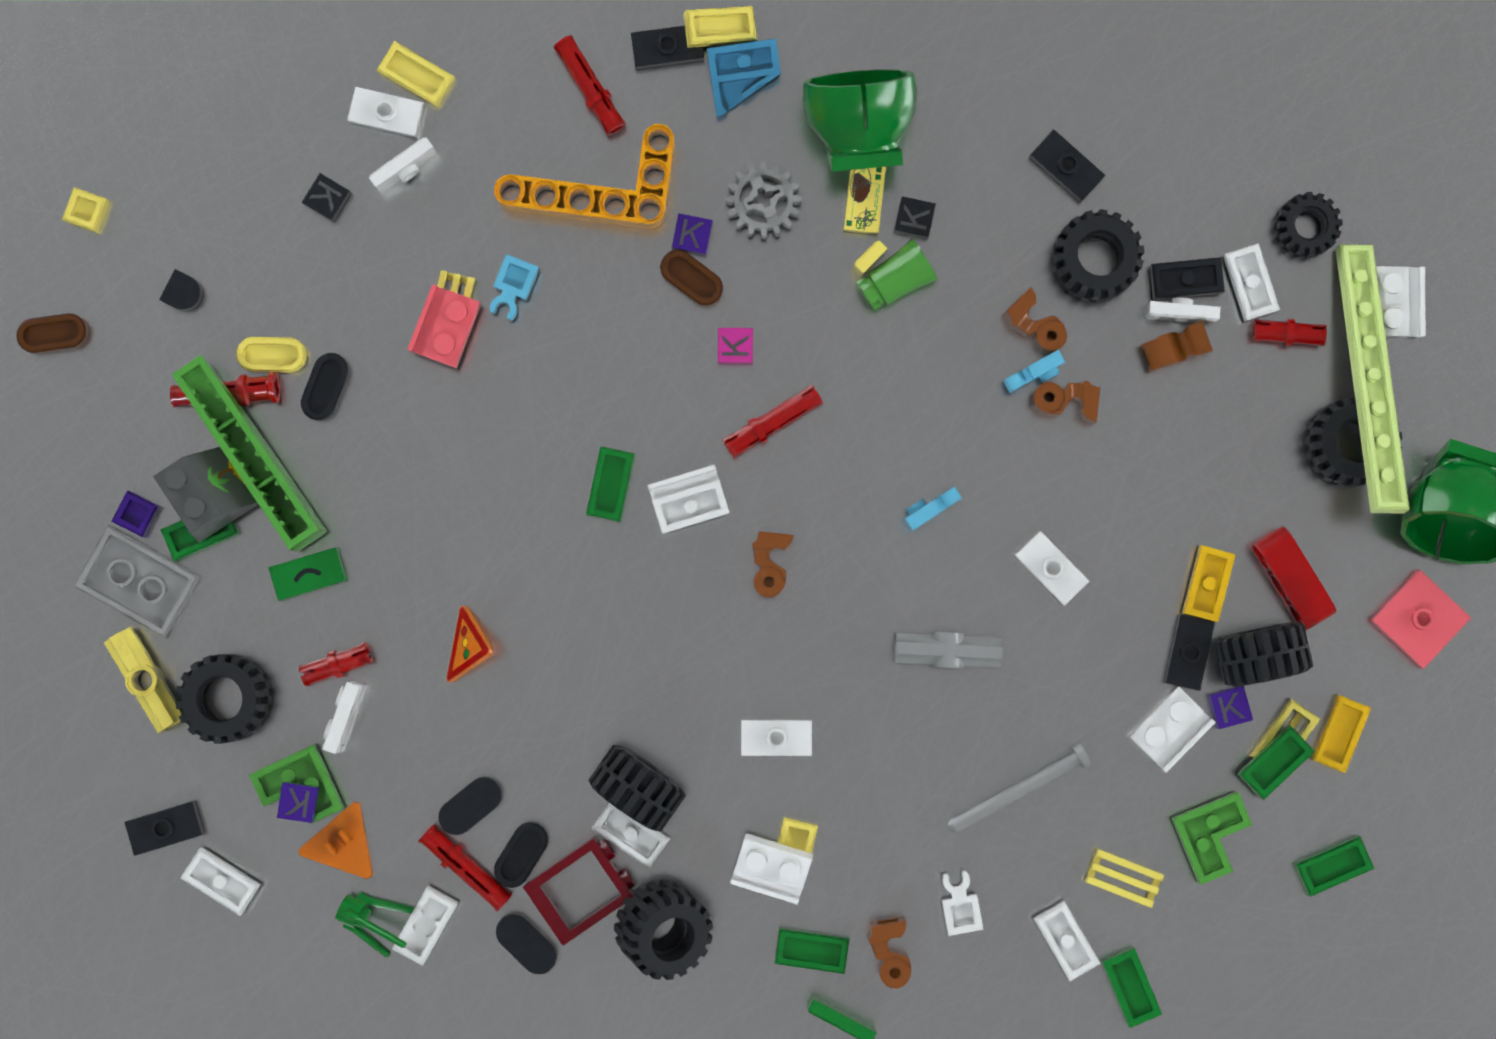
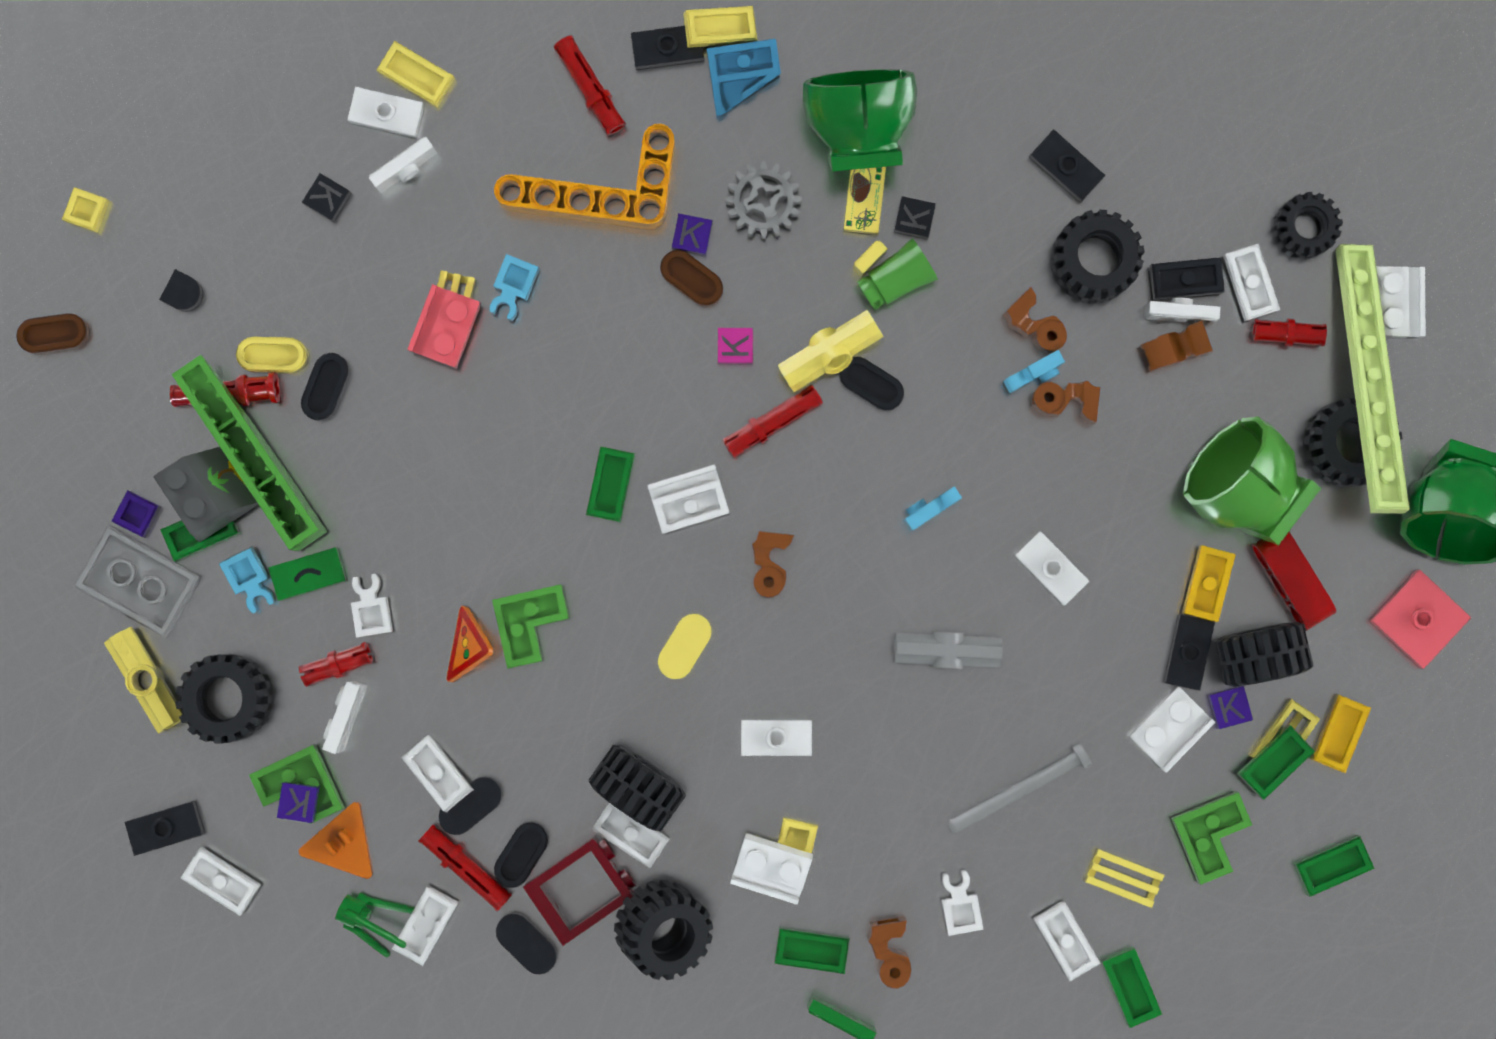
none -> medium azure plate [219,546,275,613]
none -> white plate [351,574,393,638]
none -> white plate [401,735,474,812]
none -> bright green plate [492,584,570,669]
none -> light yellow tile [658,614,712,679]
none -> light yellow piece [778,310,884,392]
none -> black tile [839,357,904,411]
none -> bright green plate [1183,416,1321,545]

